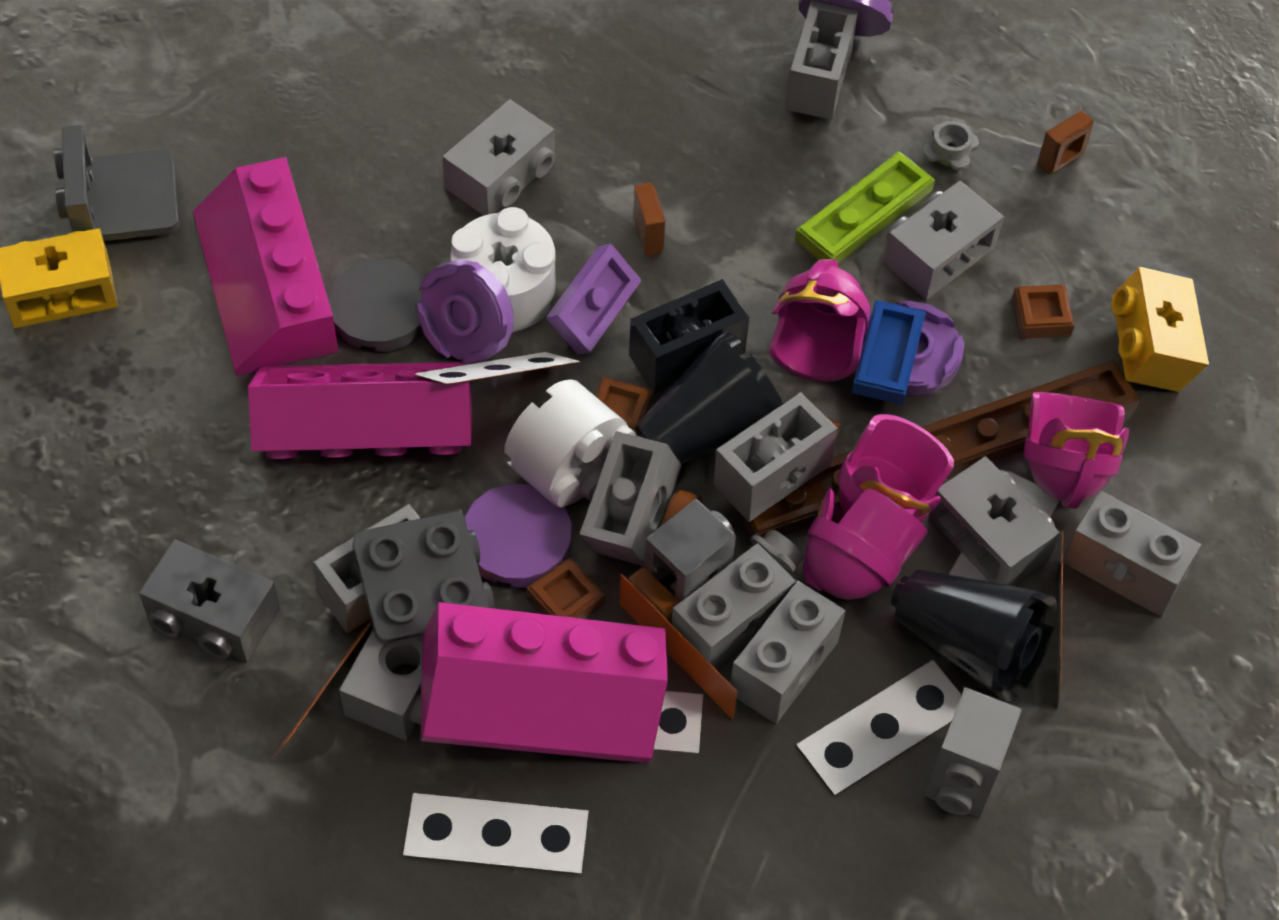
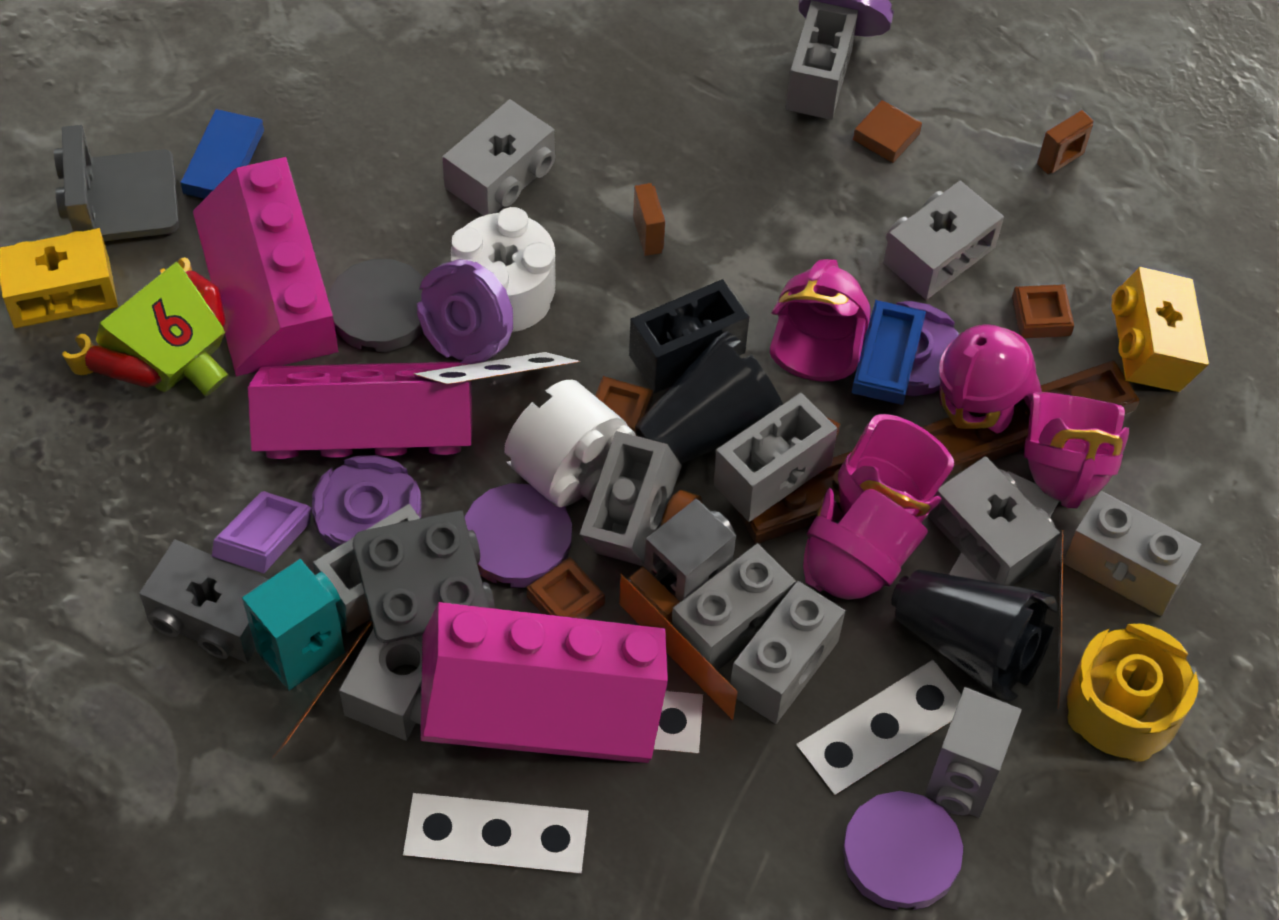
medium lavender plate [546,243,642,355] -> none
light grey plate [750,530,803,580] -> none
lime tile [795,151,935,264] -> none
light grey plate [923,121,979,171] -> none
none -> lime torso [62,257,229,397]
none -> blue tile [180,109,264,199]
none -> medium lavender tile [212,491,312,573]
none -> teal brick [242,559,345,691]
none -> medium lavender tile [312,455,422,549]
none -> medium lavender tile [843,791,963,910]
none -> dark orange tile [853,100,922,163]
none -> dark pink helmet [939,324,1042,434]
none -> yellow brick [1067,623,1199,762]

